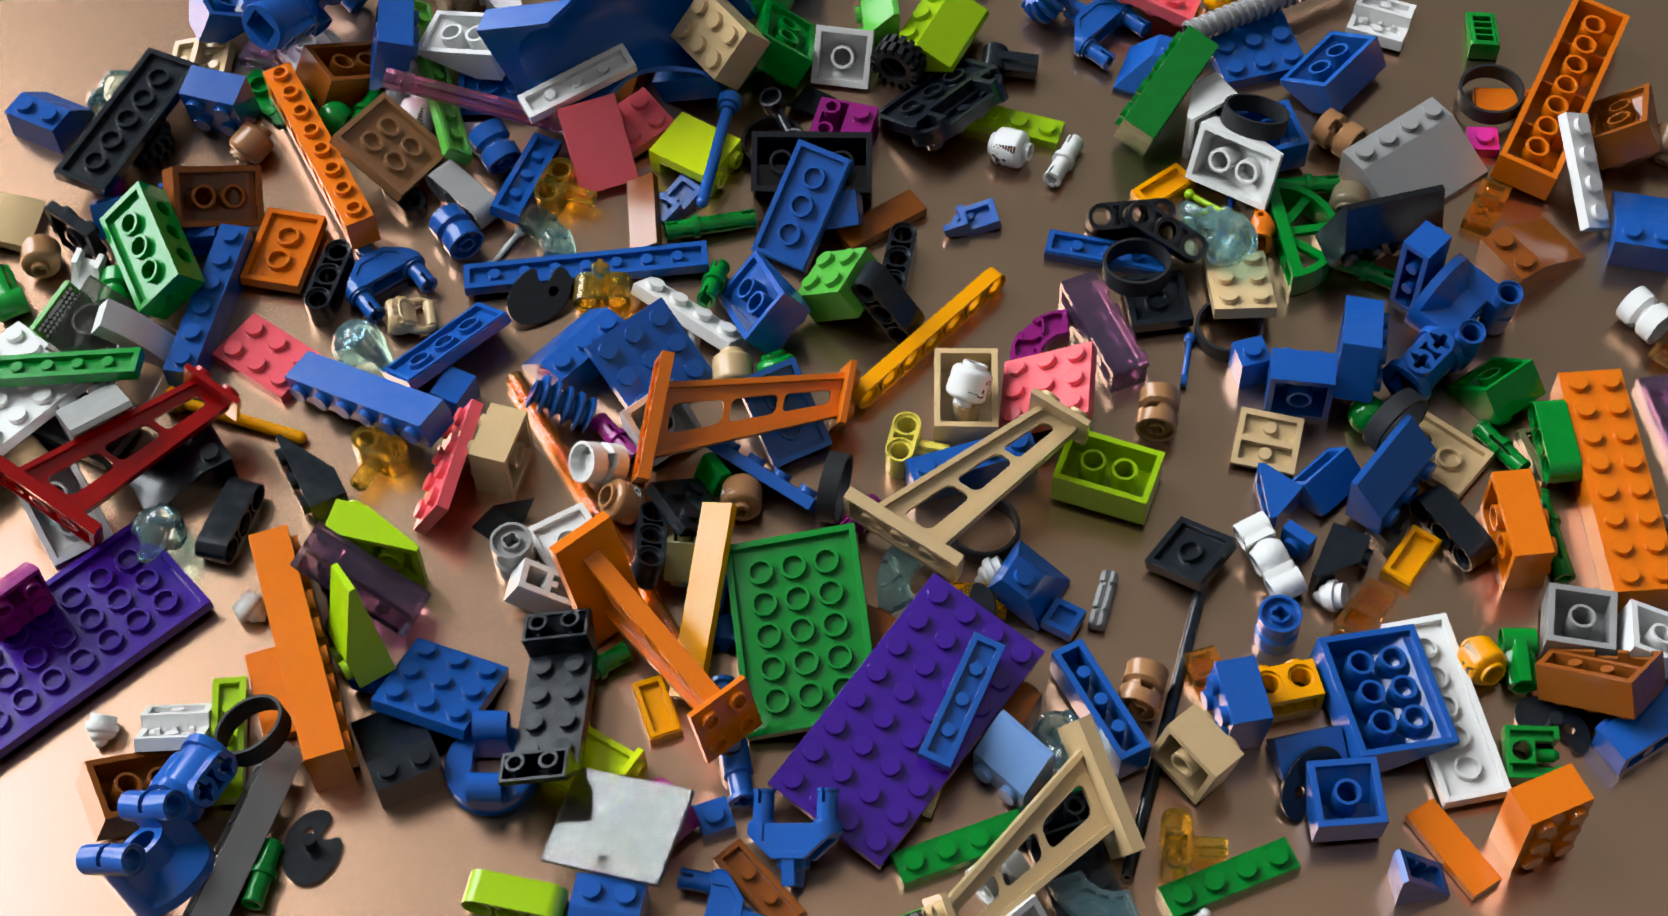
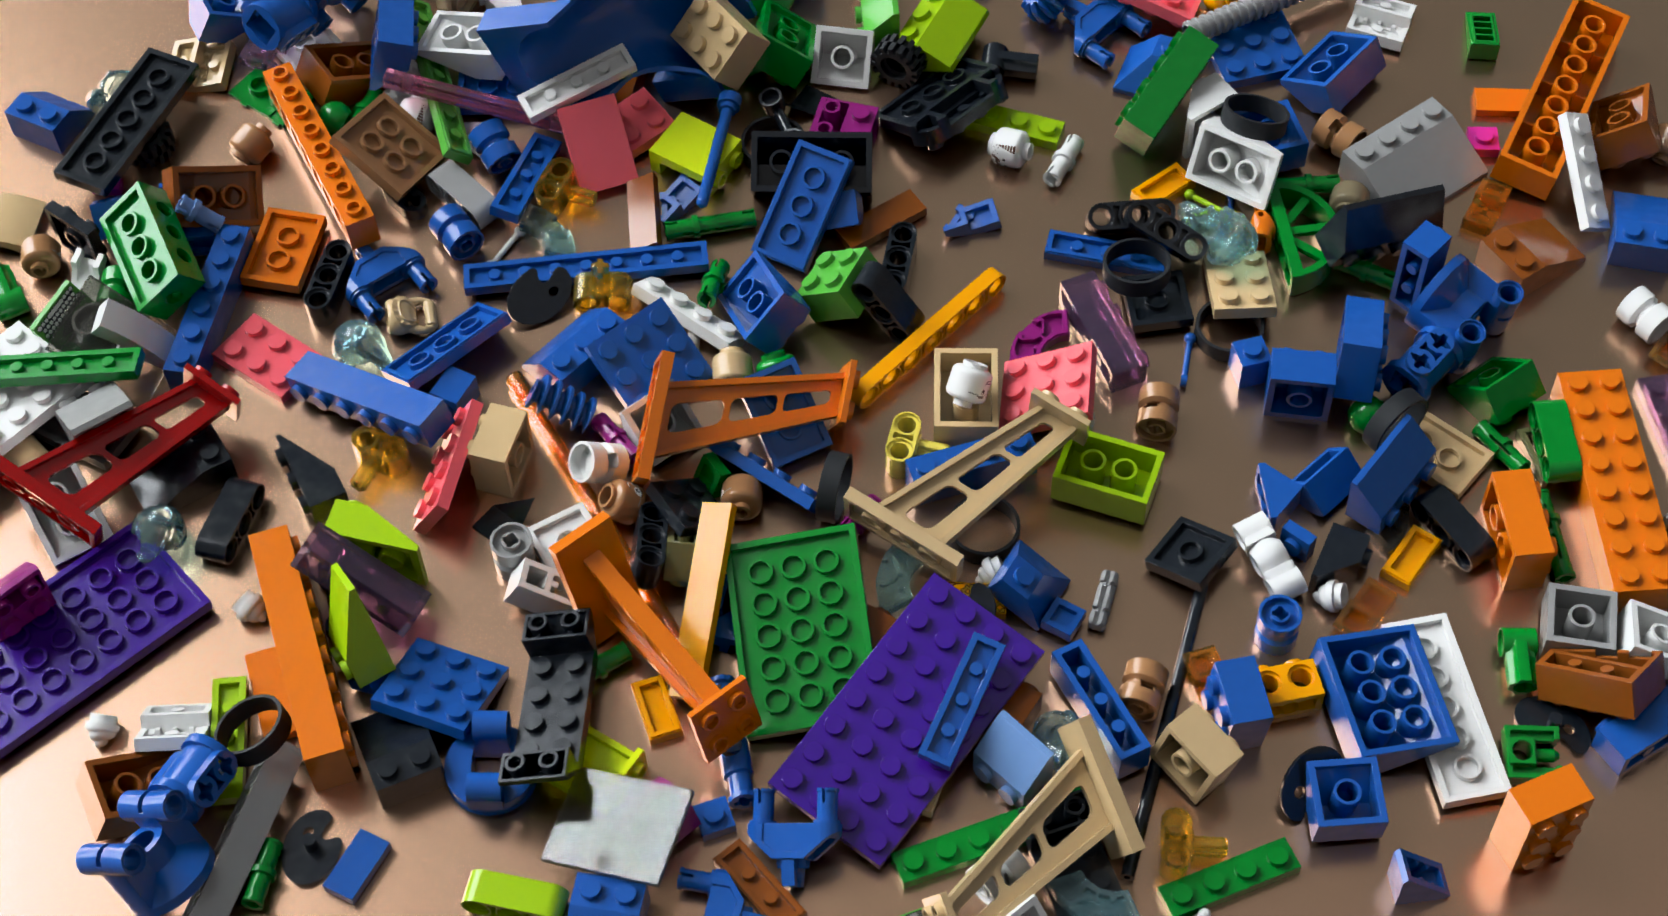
light orange piece [166,386,307,444] -> none
blue brick [178,65,261,137] -> none
tan slope [1230,407,1305,477] -> none
blue brick [1266,726,1348,780] -> none
orange tile [1404,798,1502,902] -> none
black tyre [1456,64,1525,125] -> none
light orange head [1457,635,1508,686] -> none
none -> medium blue pin [175,194,225,234]
none -> blue tile [322,828,392,905]

